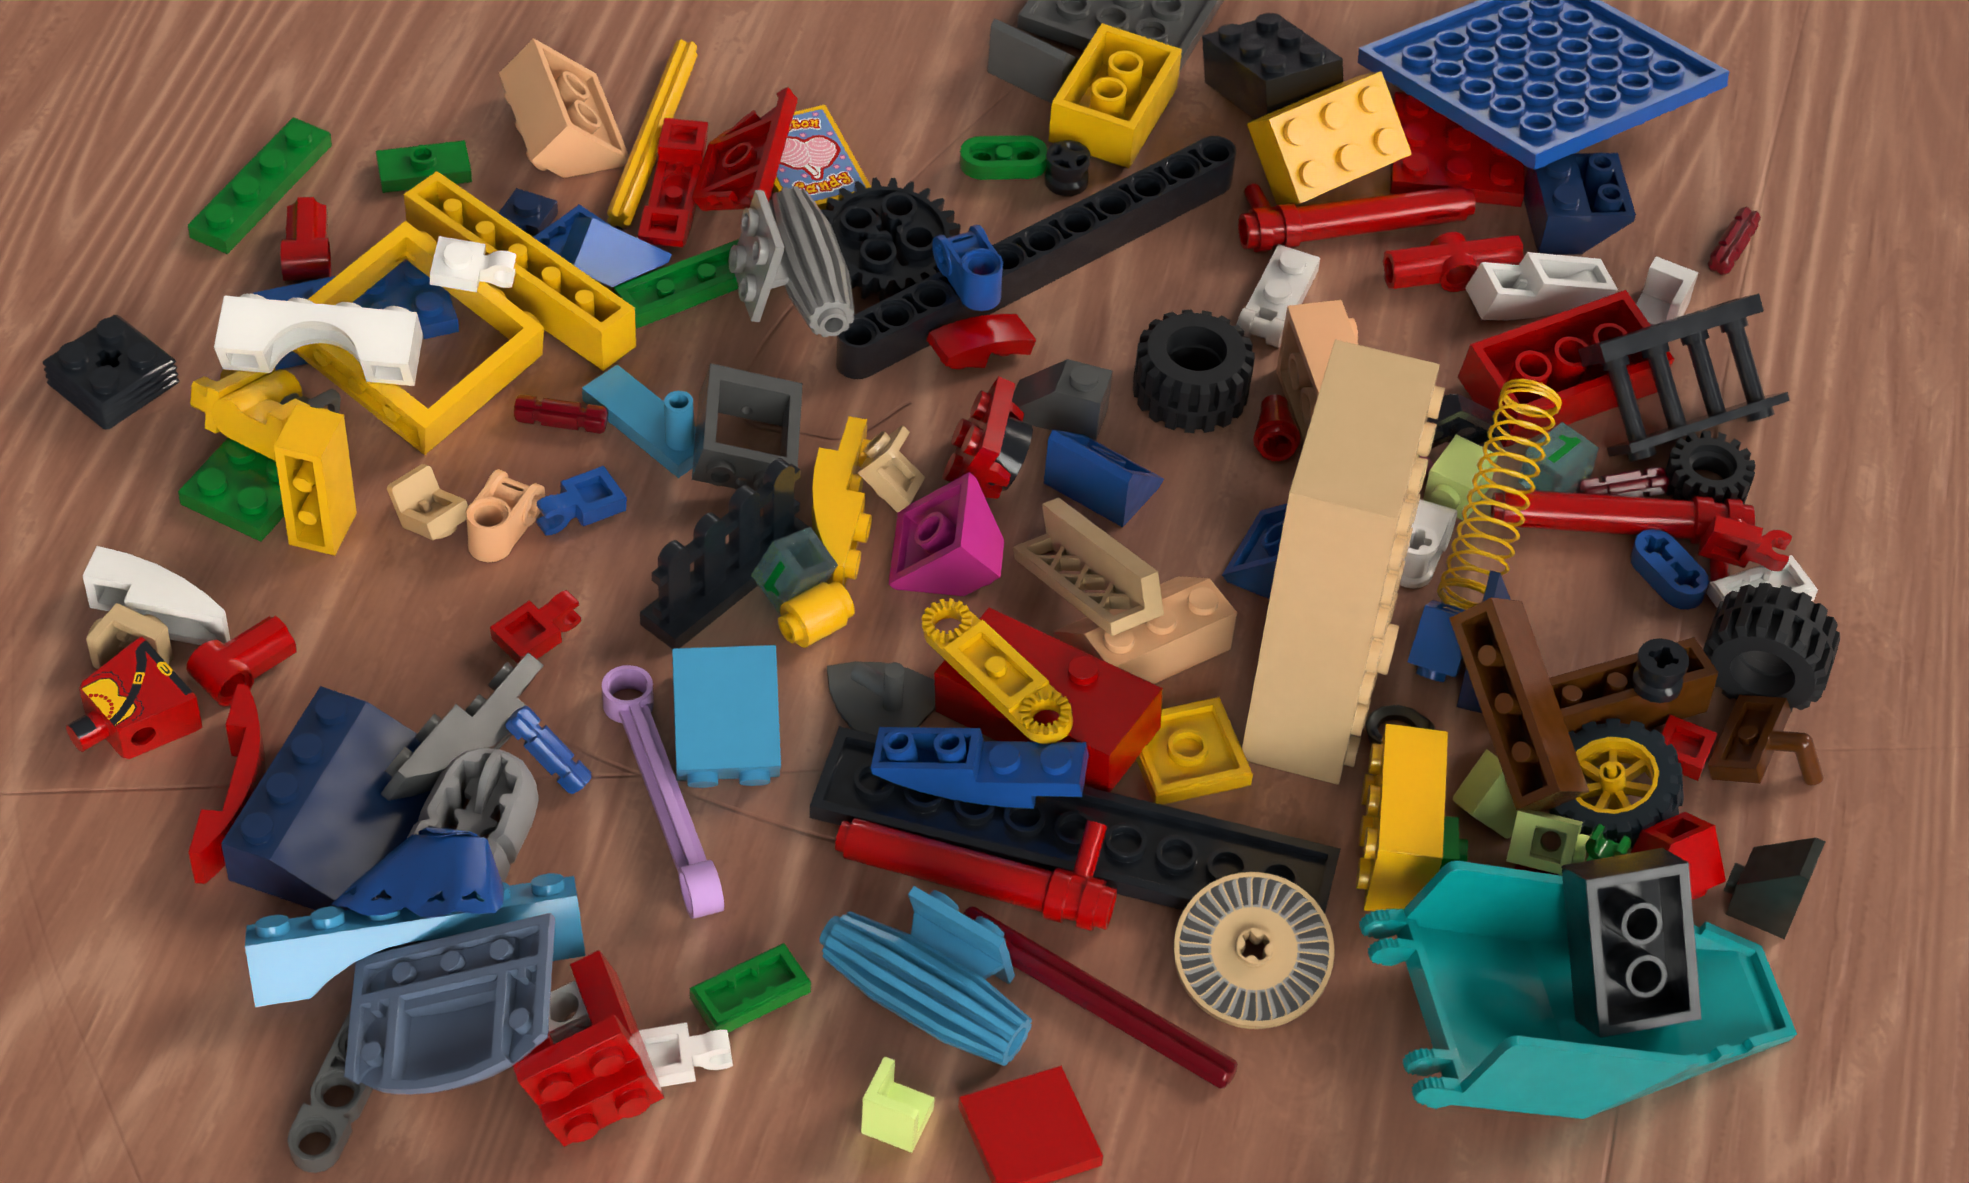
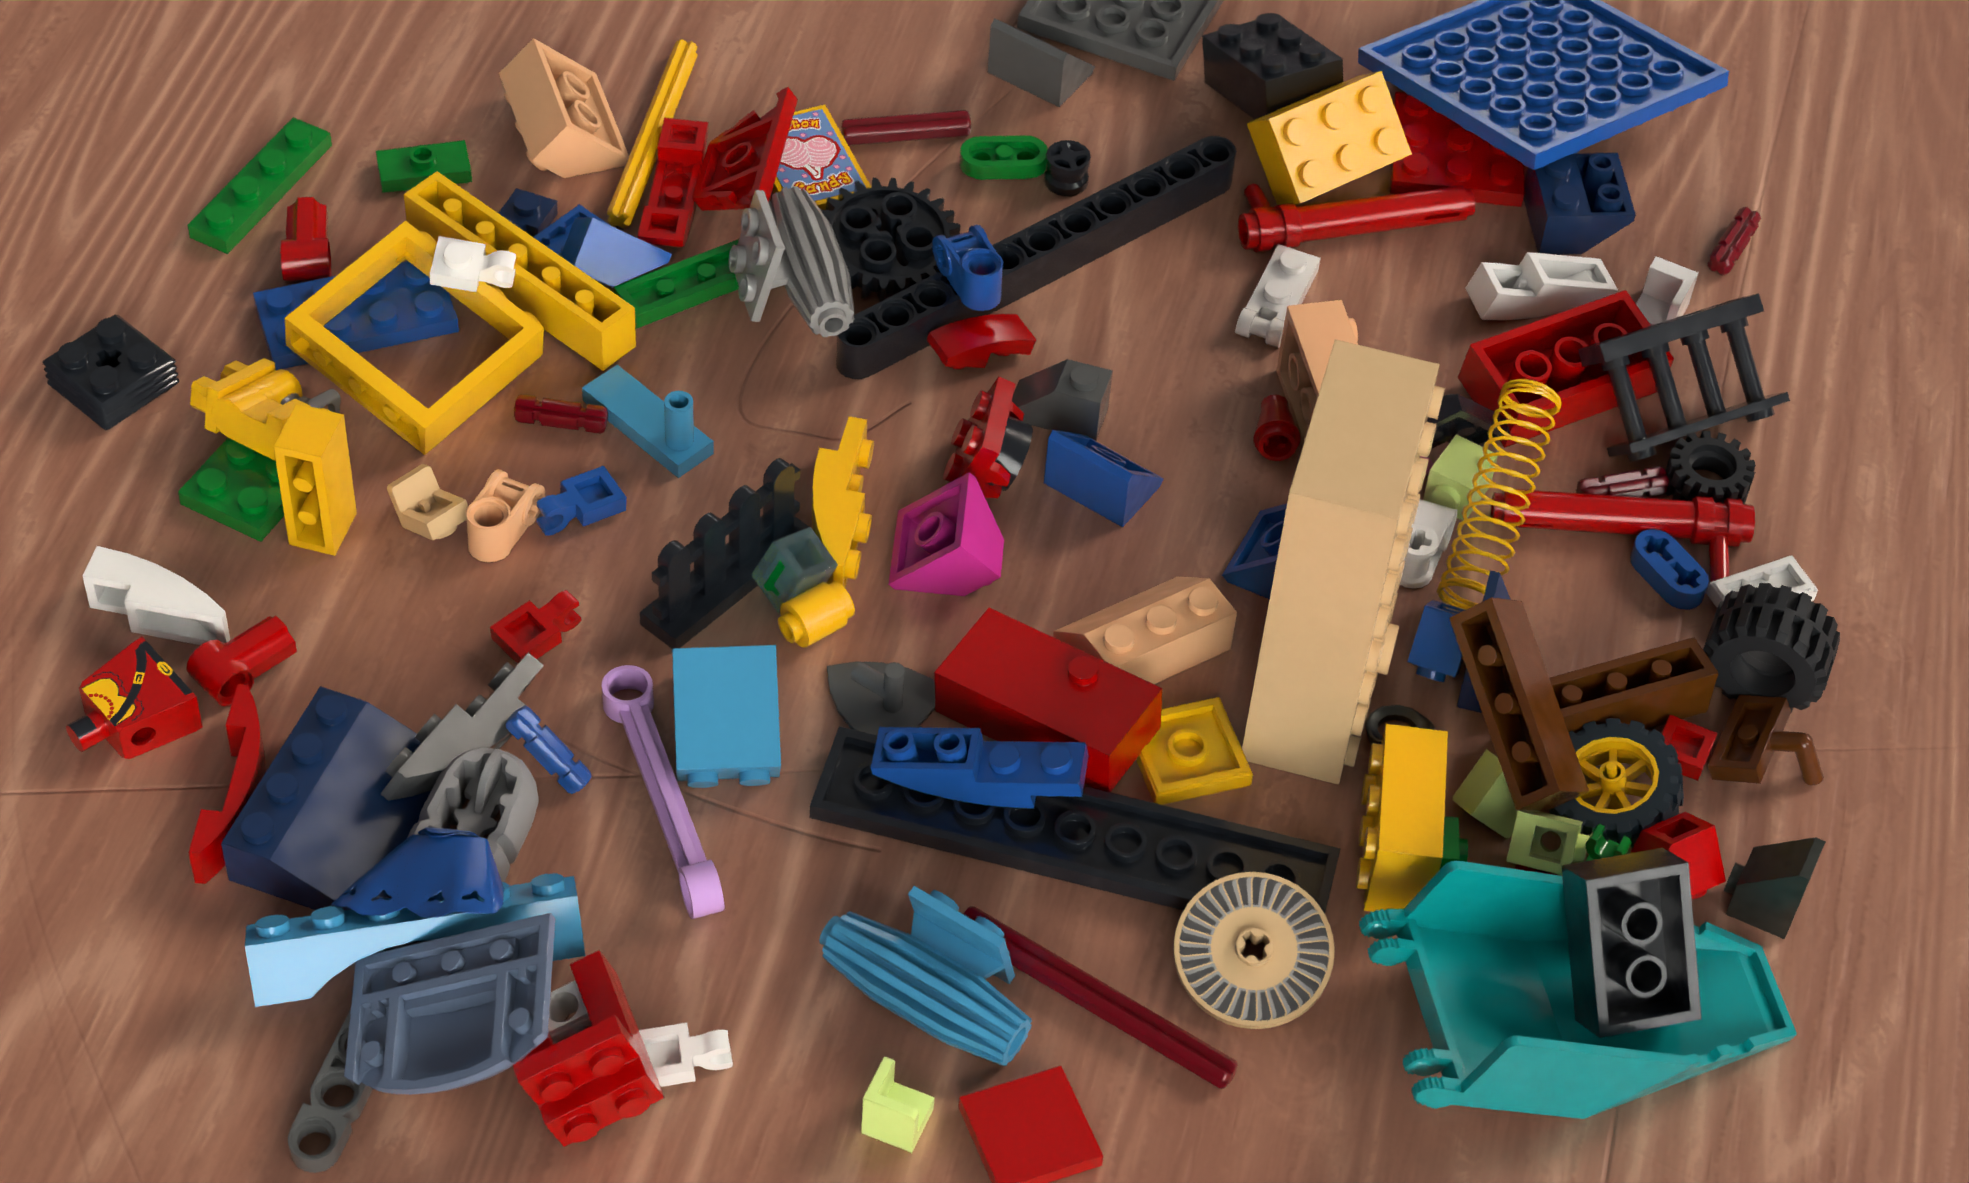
tan bracket [86,603,174,669] -> none
white arch [214,294,423,386] -> none
green plate [689,943,811,1032] -> none
dark grey window [692,363,803,491] -> none
red cylinder [835,818,1117,932] -> none
tan bracket [858,425,925,513] -> none
yellow plate [922,598,1073,744] -> none
tan fence [1013,498,1164,636] -> none
yellow brick [1048,23,1182,169] -> none
black tyre [1133,309,1255,433] -> none
red piece [1383,232,1524,292] -> none
clear light blue brick [1518,422,1599,493] -> none
black wheel [1631,638,1689,703] -> none
red plate [1698,515,1792,571] -> none
none -> dark red axle [841,110,971,146]

